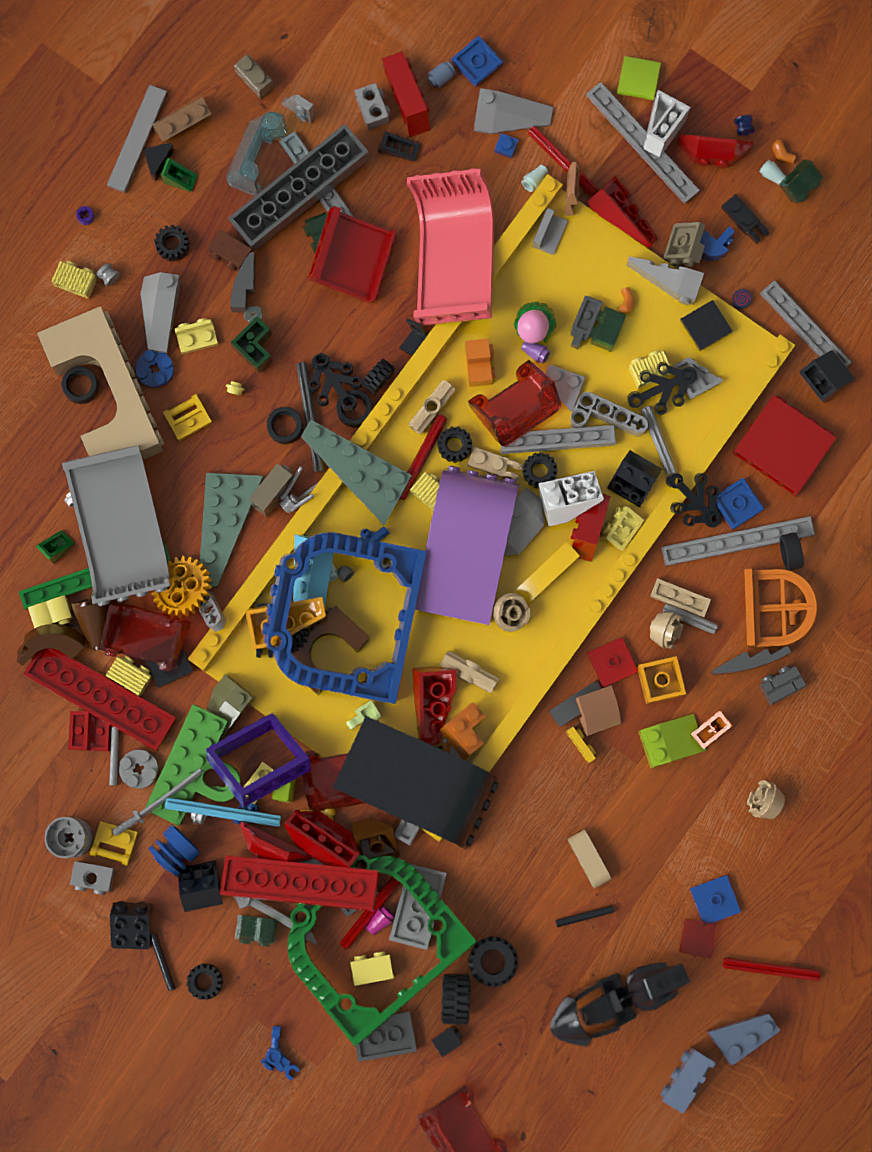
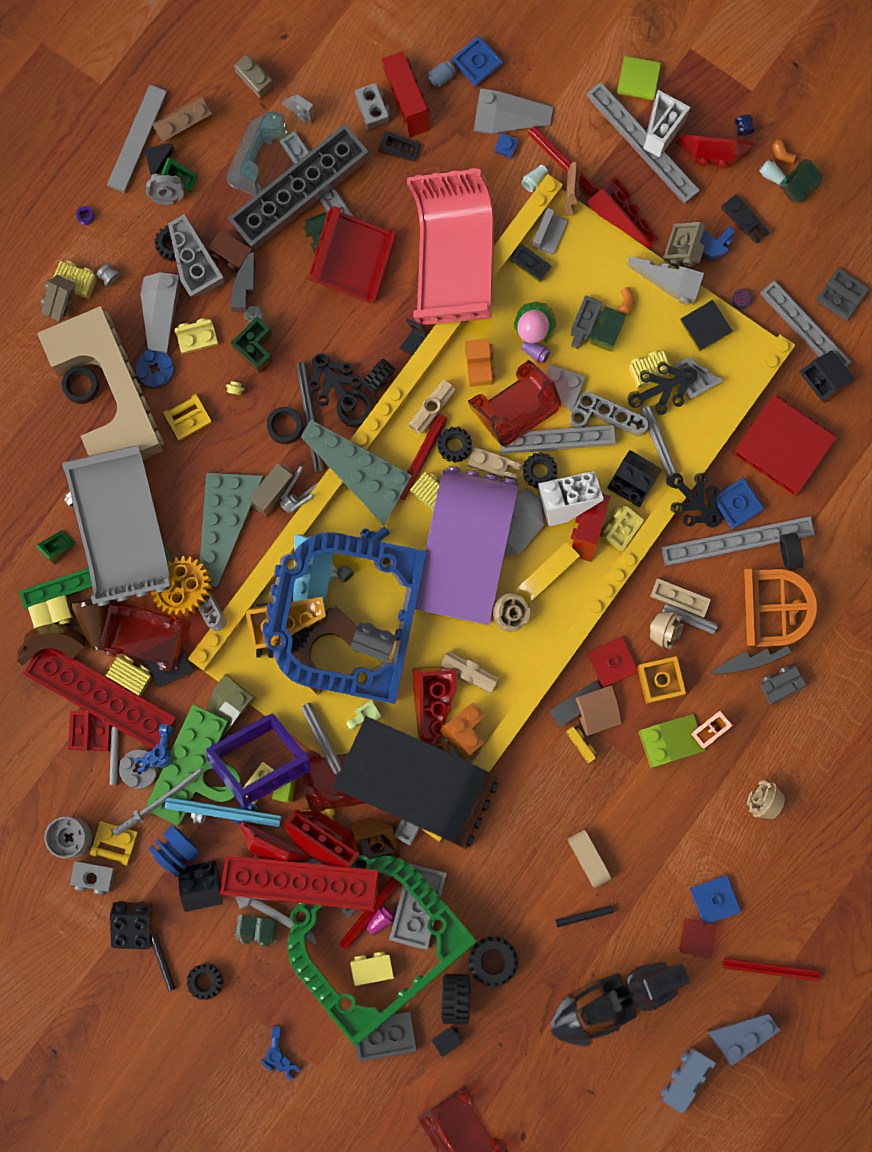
none -> dark tan brick [40,275,76,322]
none -> blue piece [134,724,174,773]
none -> light grey plate [146,174,184,205]
none -> light grey wedge [168,214,224,297]
none -> light grey axle [301,703,342,774]
none -> dark grey brick [350,622,397,663]
none -> black plate [510,244,552,282]
none -> dark grey slope [815,268,869,321]

